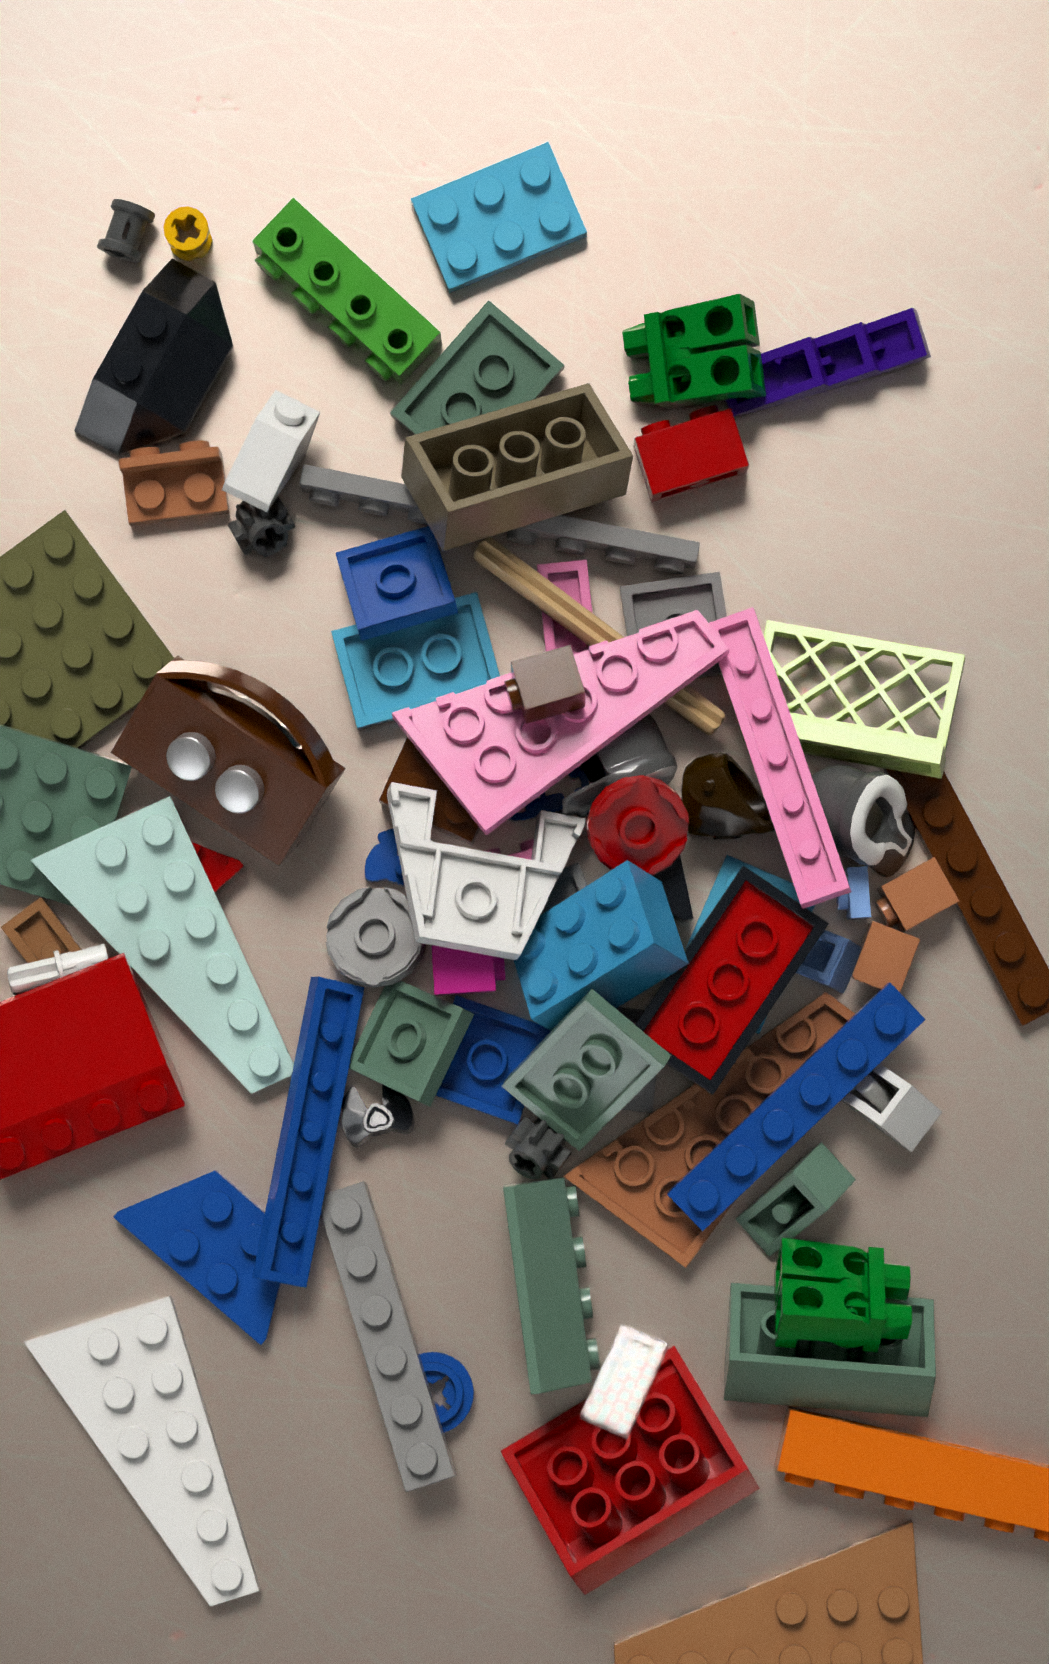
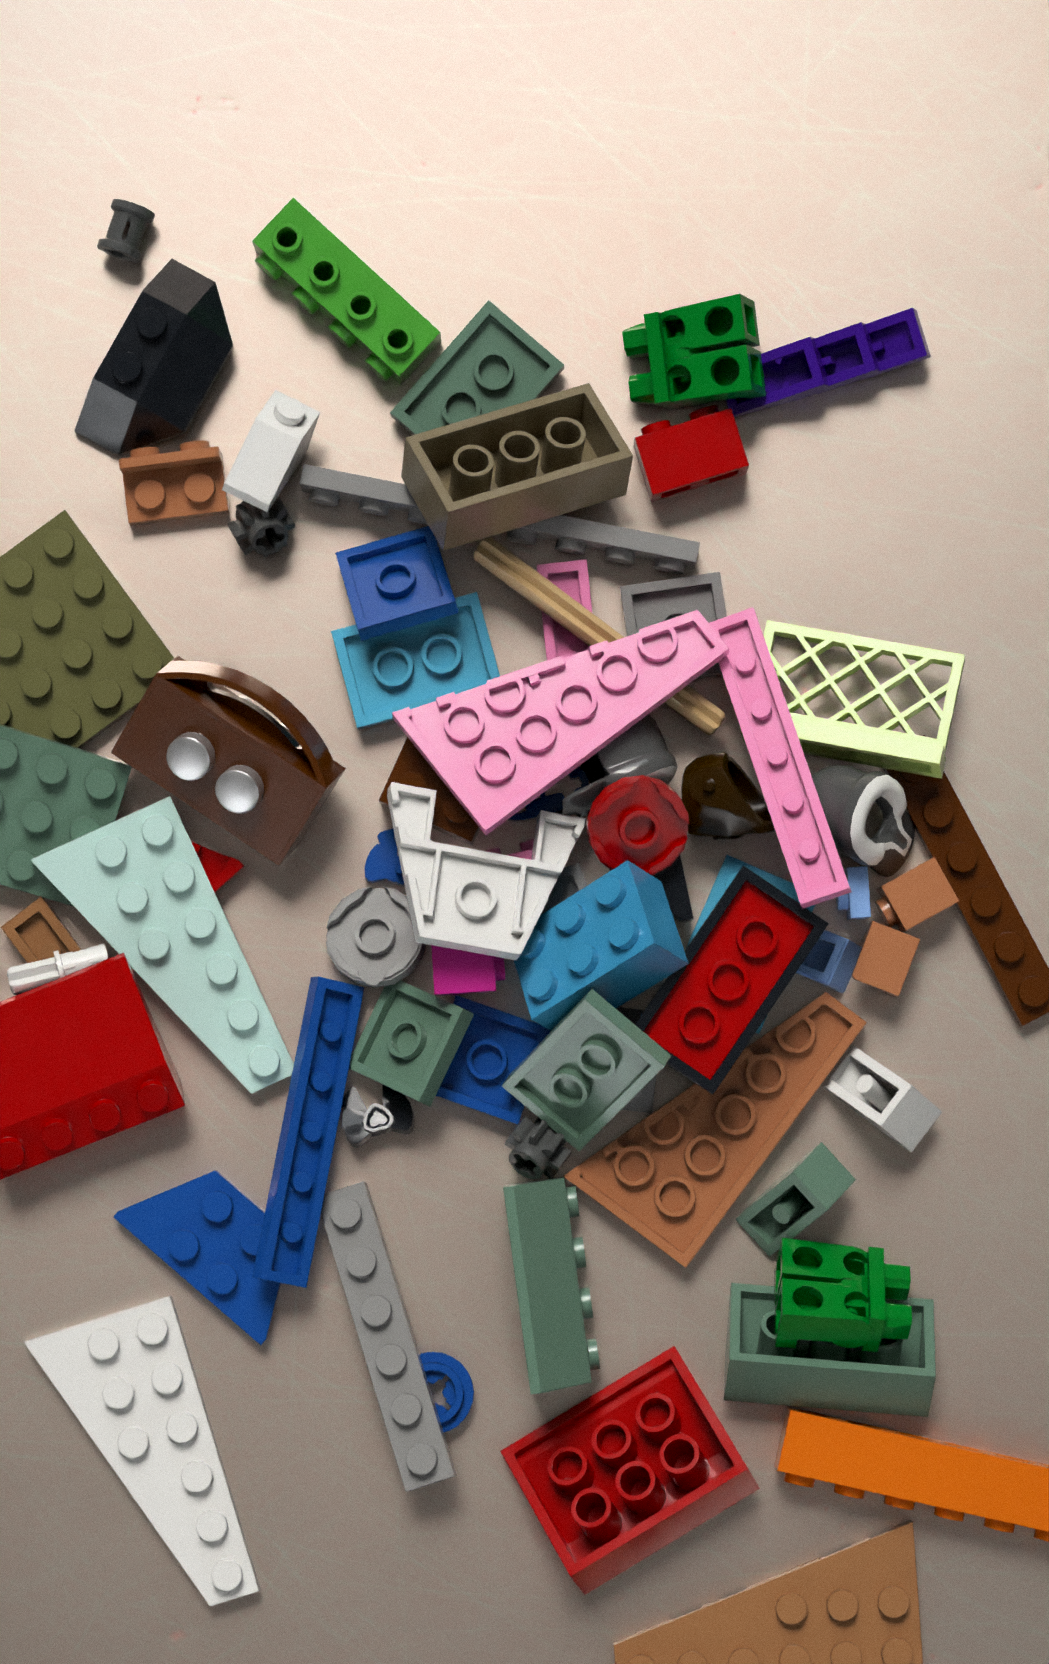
yellow bush [163,206,213,262] -> none
medium azure plate [411,142,587,294] -> none
brick [504,645,585,724] -> none
clear tile [580,1323,668,1439] -> none
blue plate [667,982,926,1232] -> none

